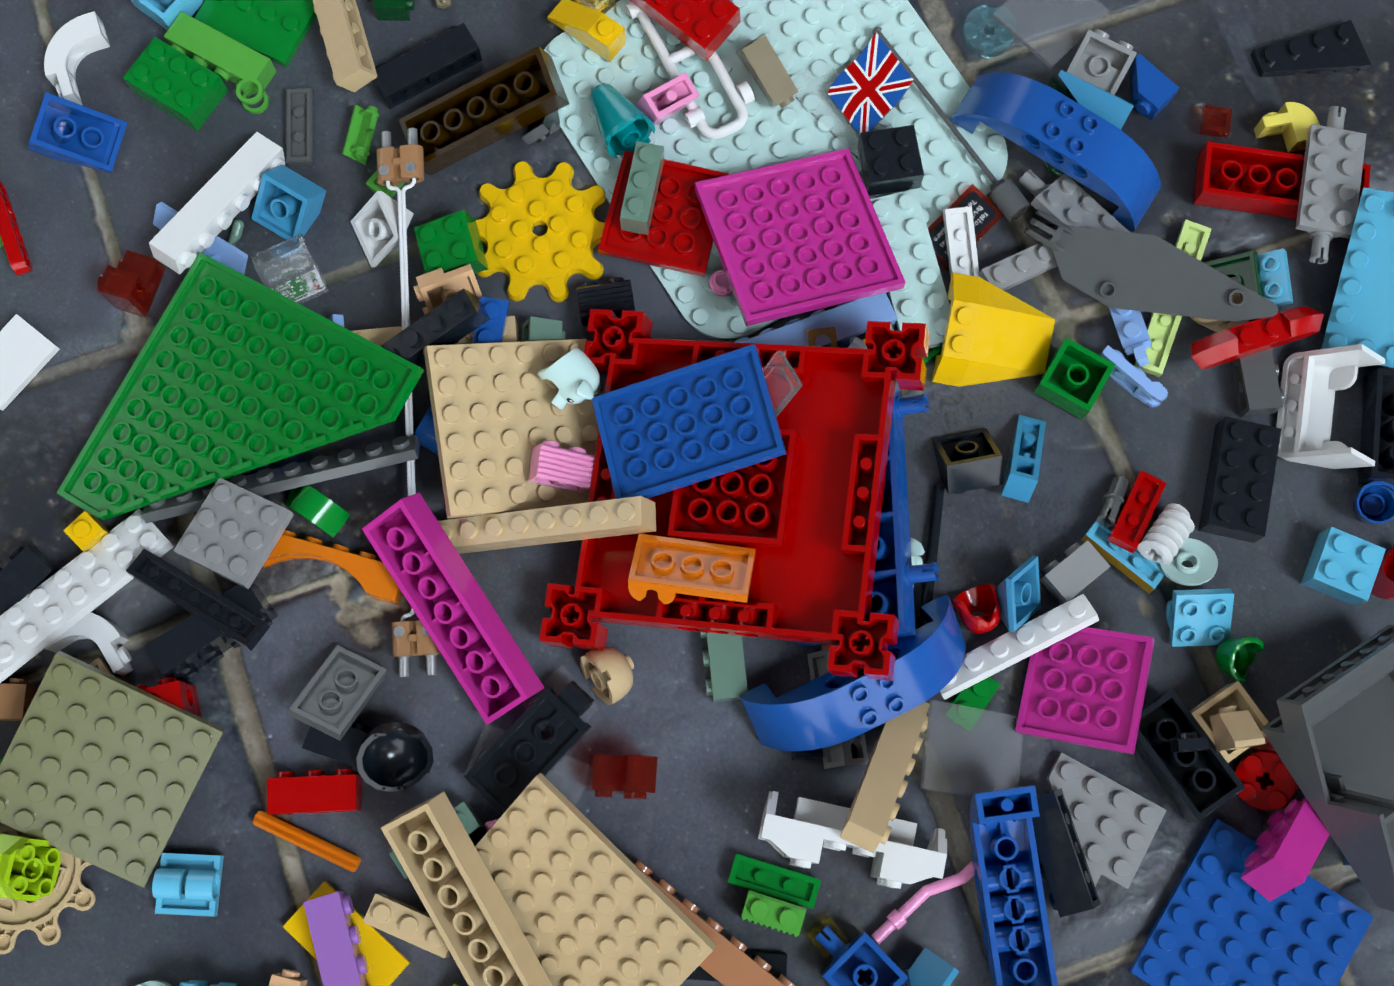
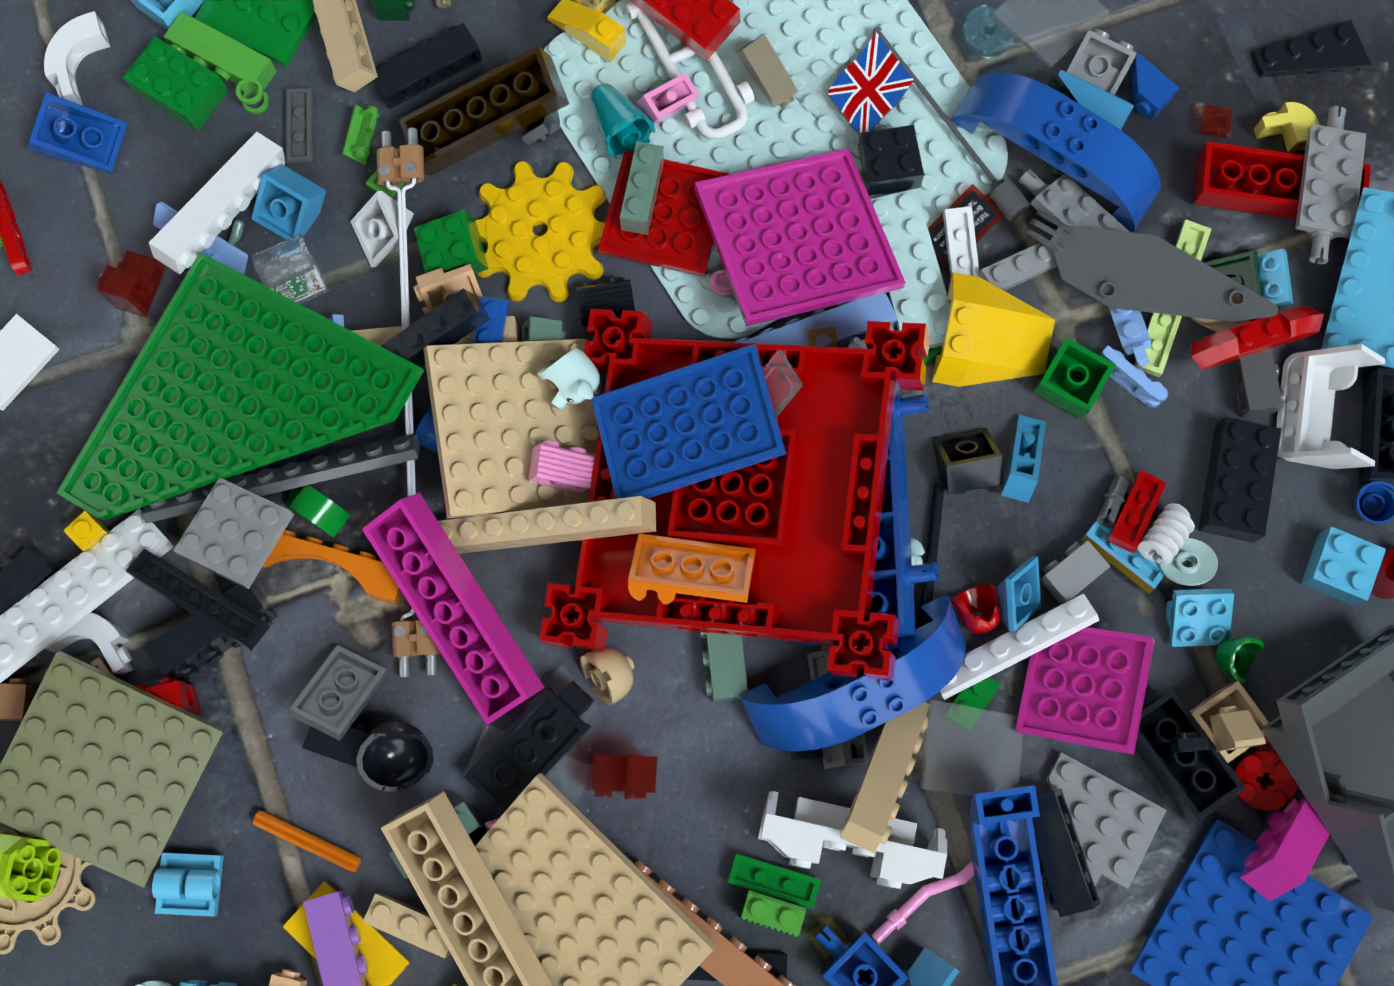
red brick [267,769,362,815] -> none

